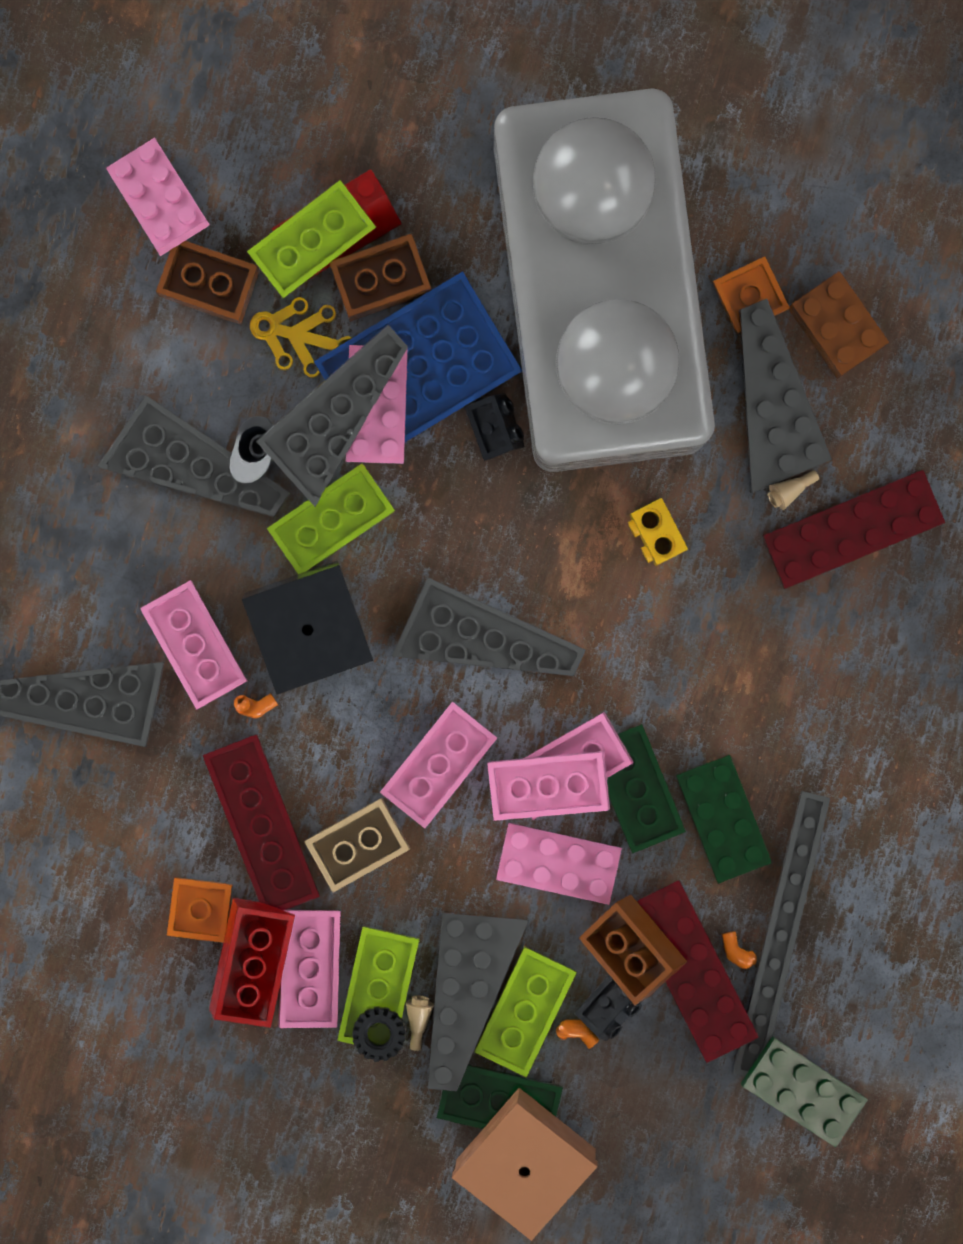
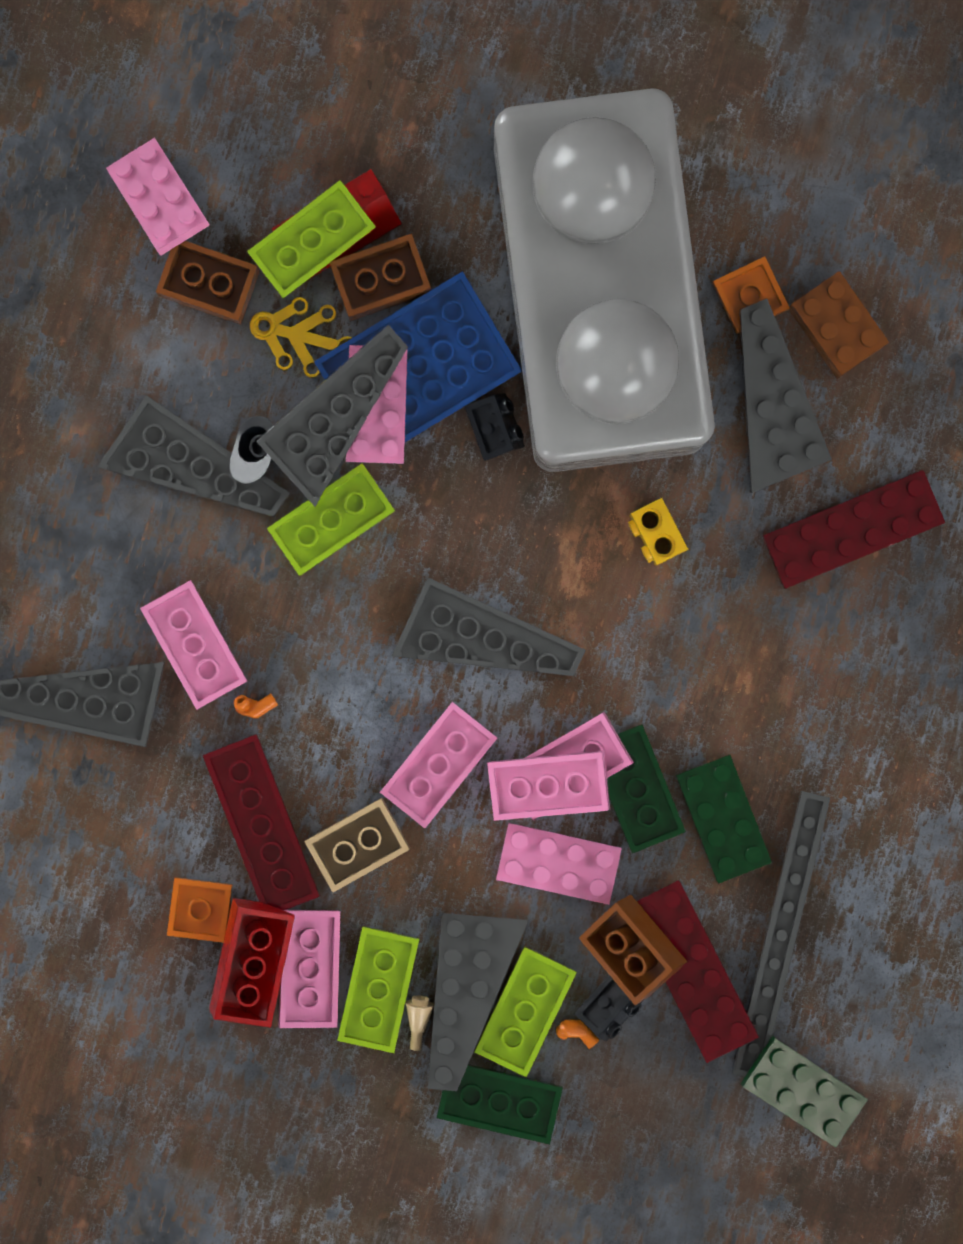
black container [242,560,373,695] -> none
black tyre [352,1006,406,1062] -> none
nougat container [452,1088,598,1241] -> none
orange arm [722,931,757,969] -> none
tan cone [767,470,819,510] -> none

